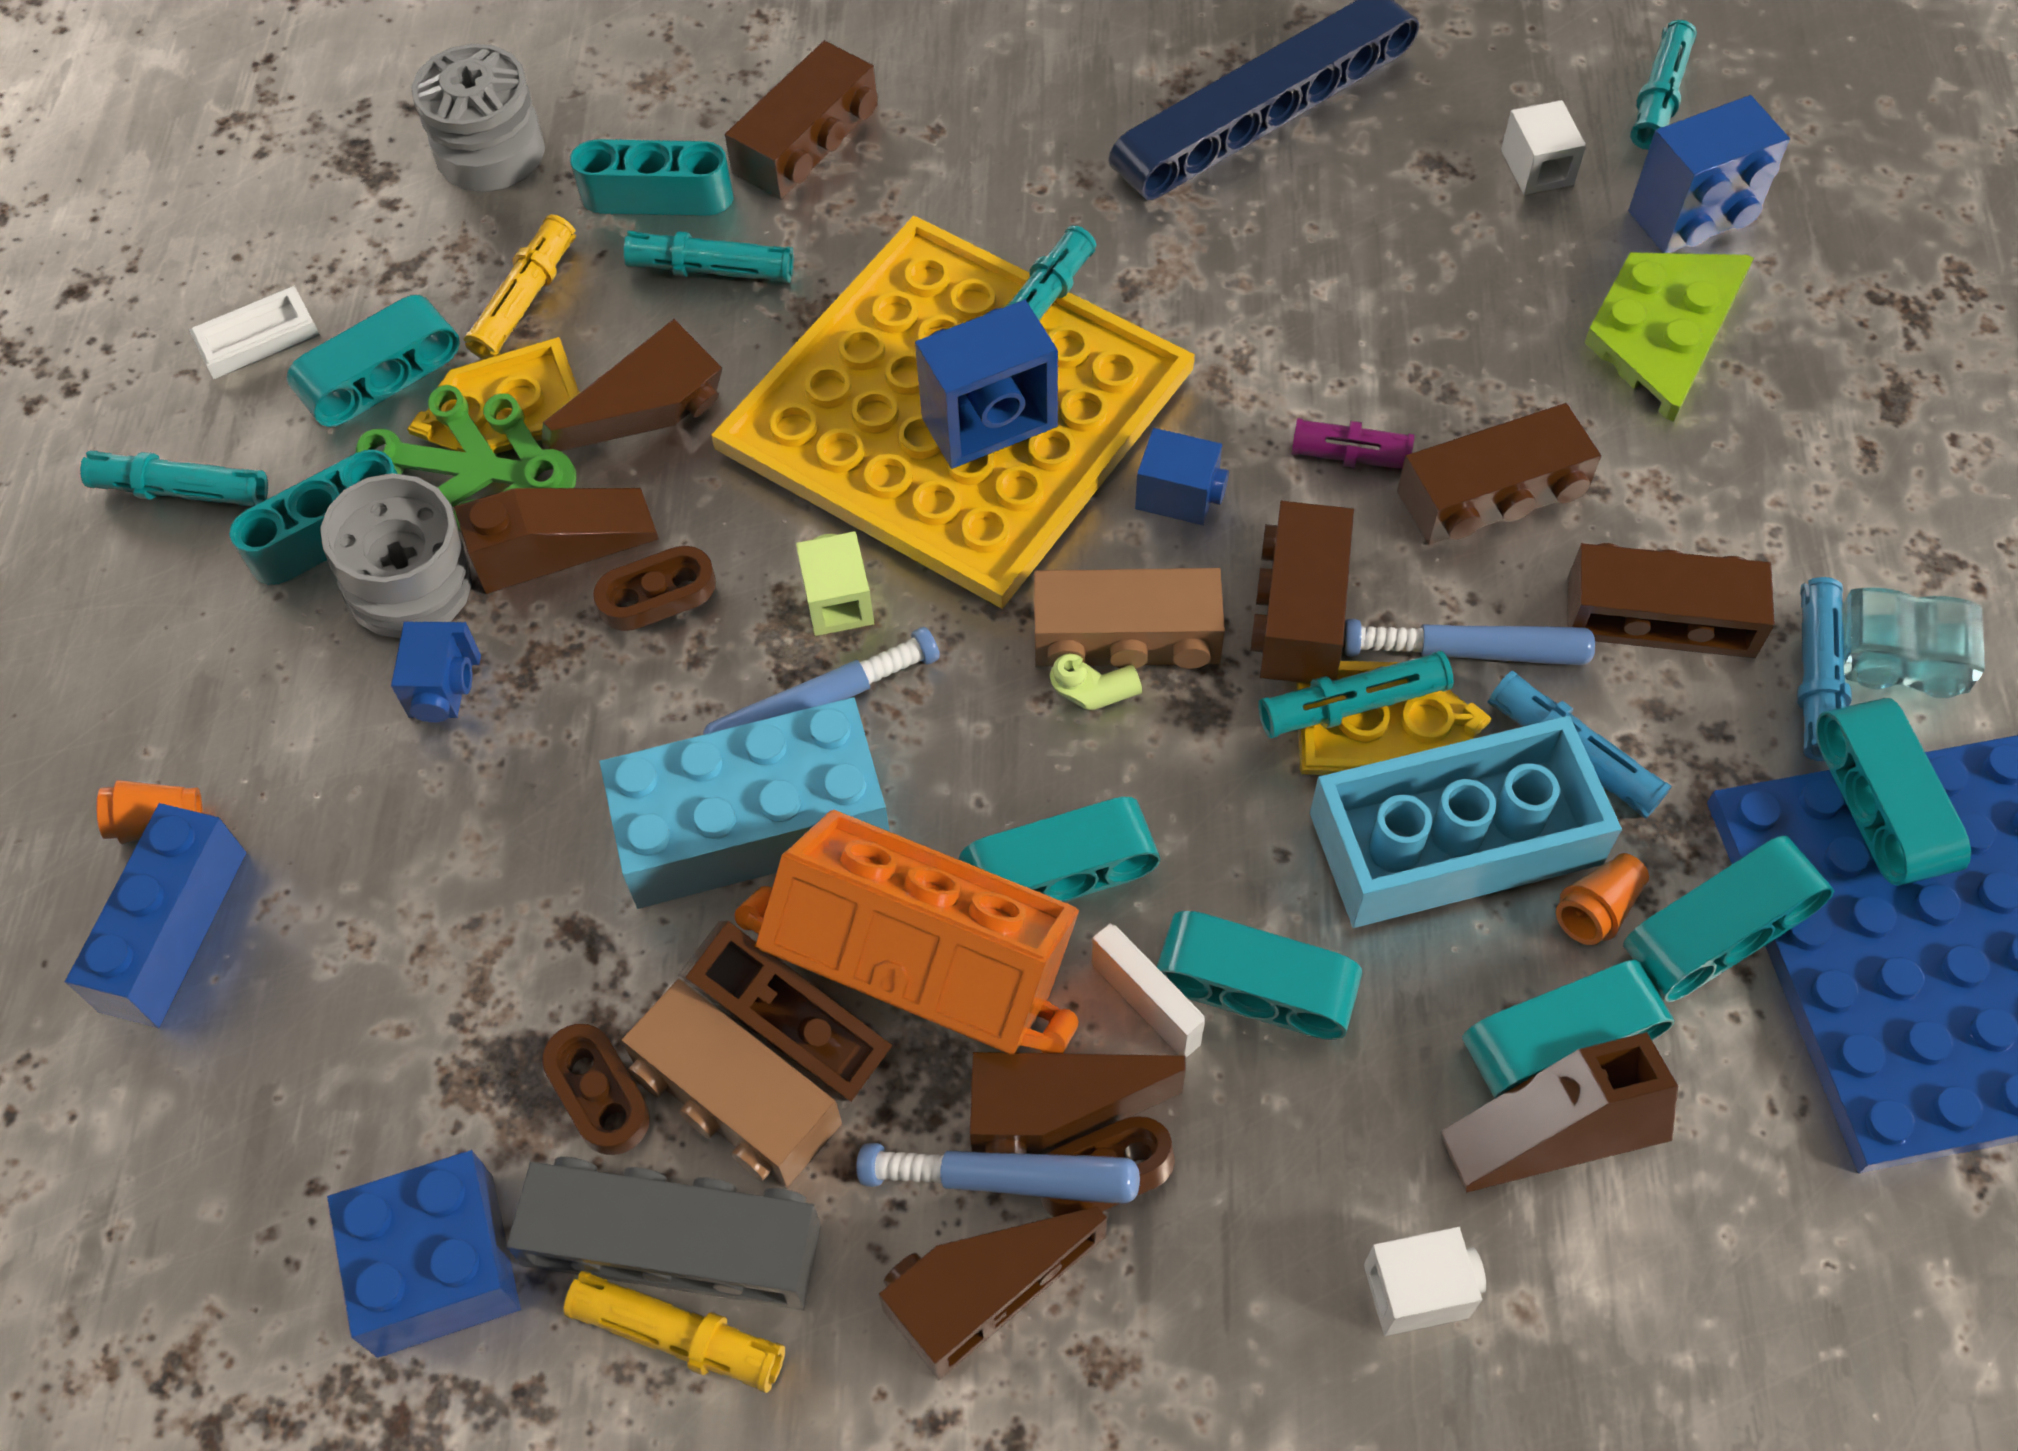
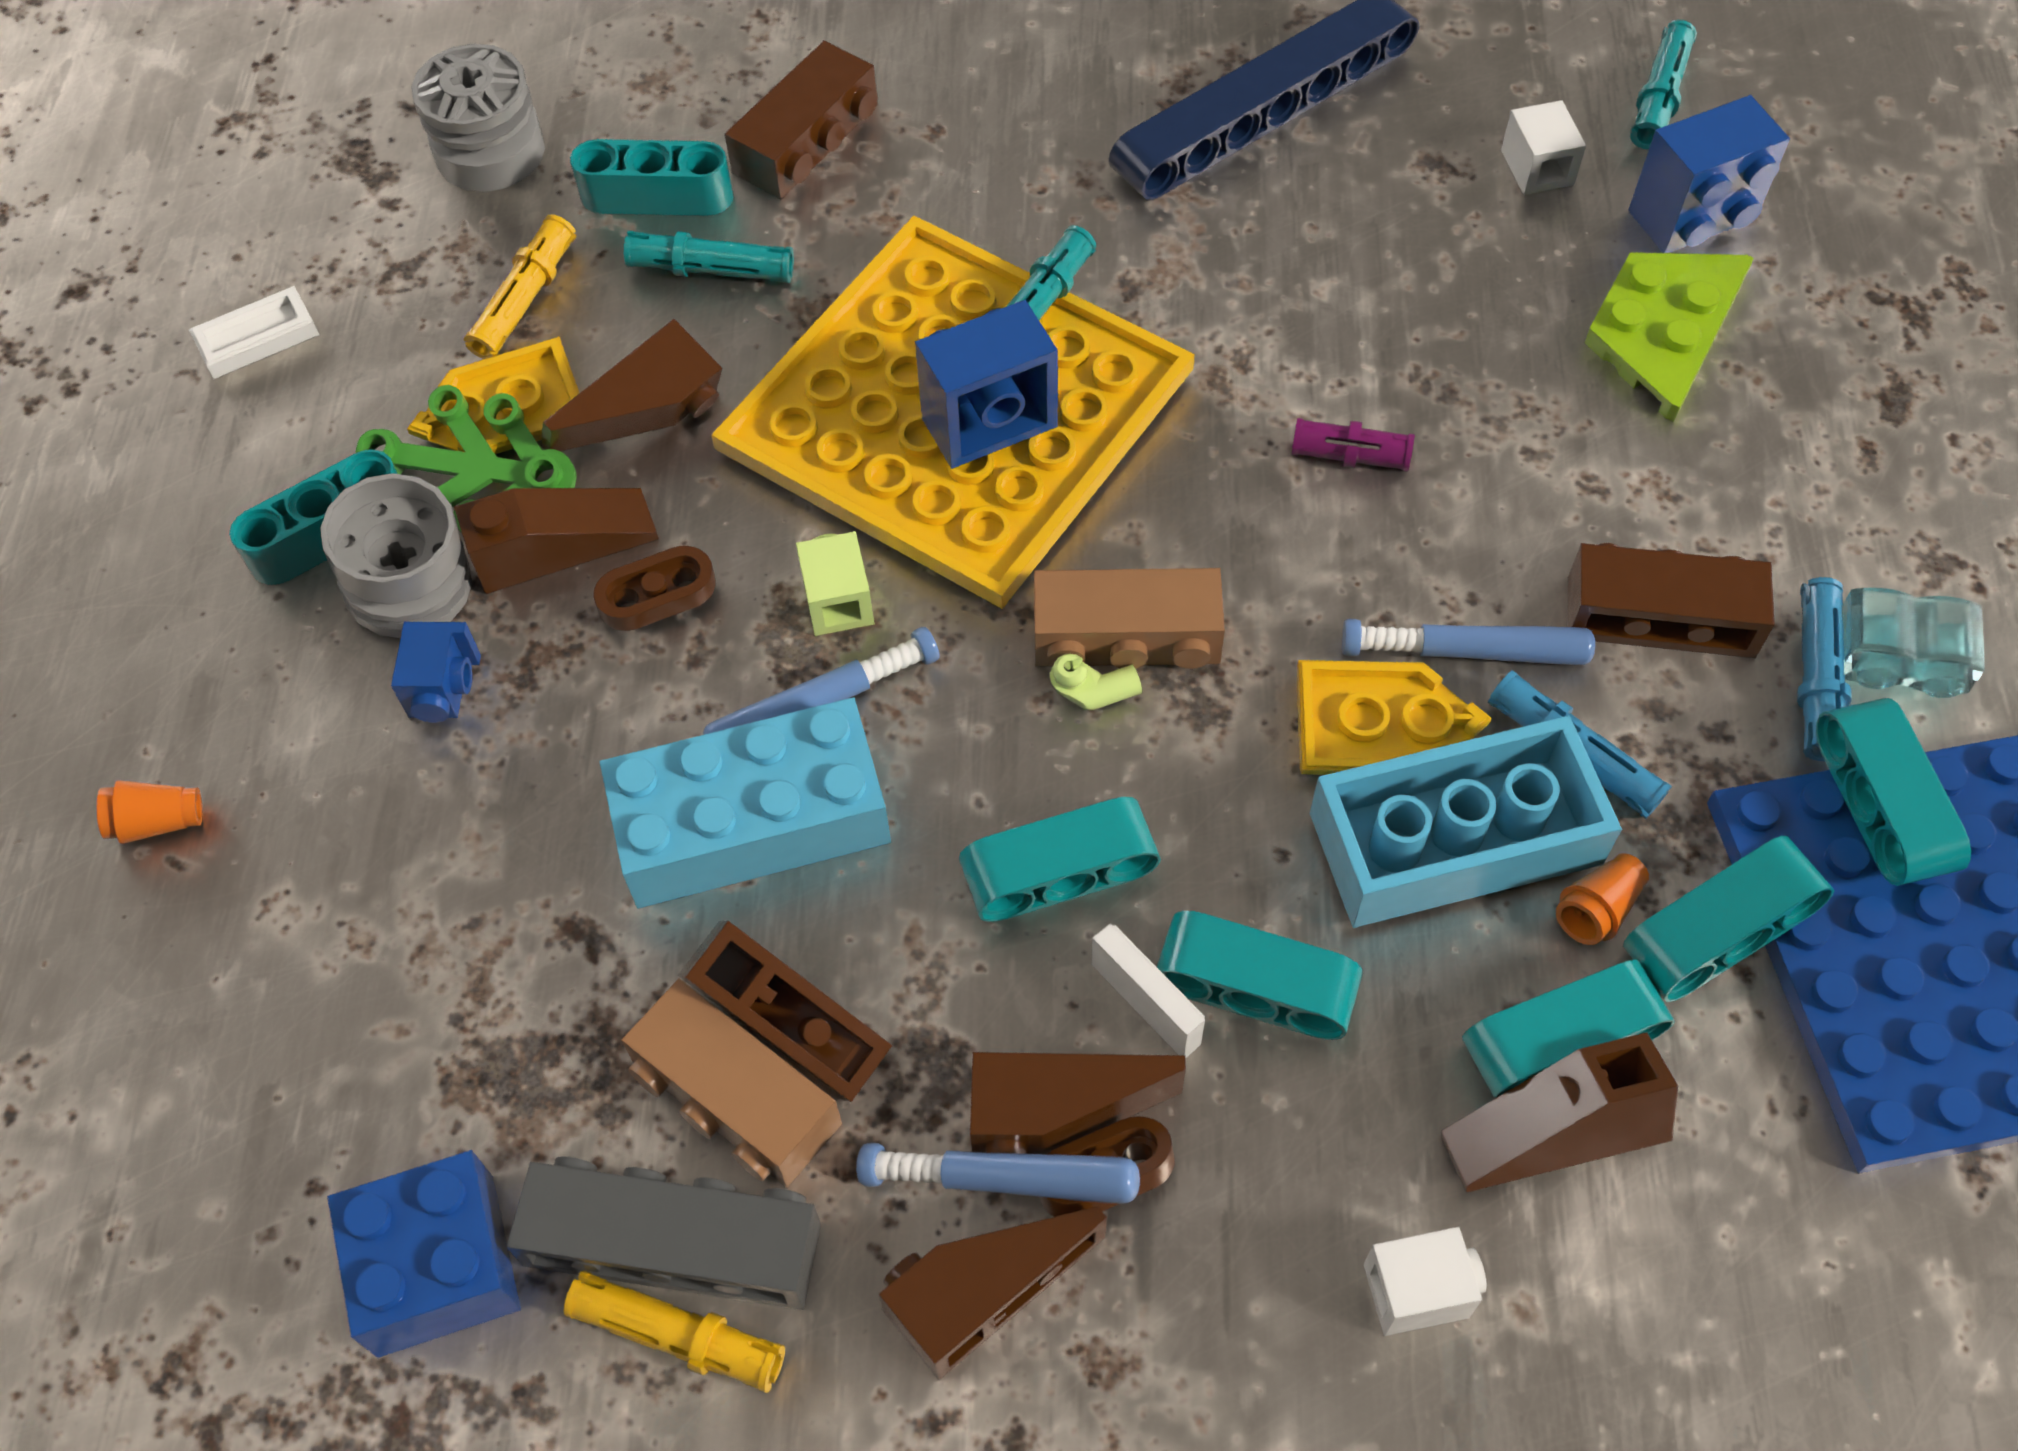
blue brick [65,803,247,1028] -> none
teal pin [80,450,268,507] -> none
teal beam [286,295,460,427] -> none
reddish brown plate [542,1024,650,1155] -> none
orange container [734,809,1080,1055] -> none
blue brick [1135,428,1229,526] -> none
reddish brown brick [1250,501,1354,684] -> none
teal pin [1258,651,1454,738] -> none
reddish brown brick [1397,402,1602,545] -> none

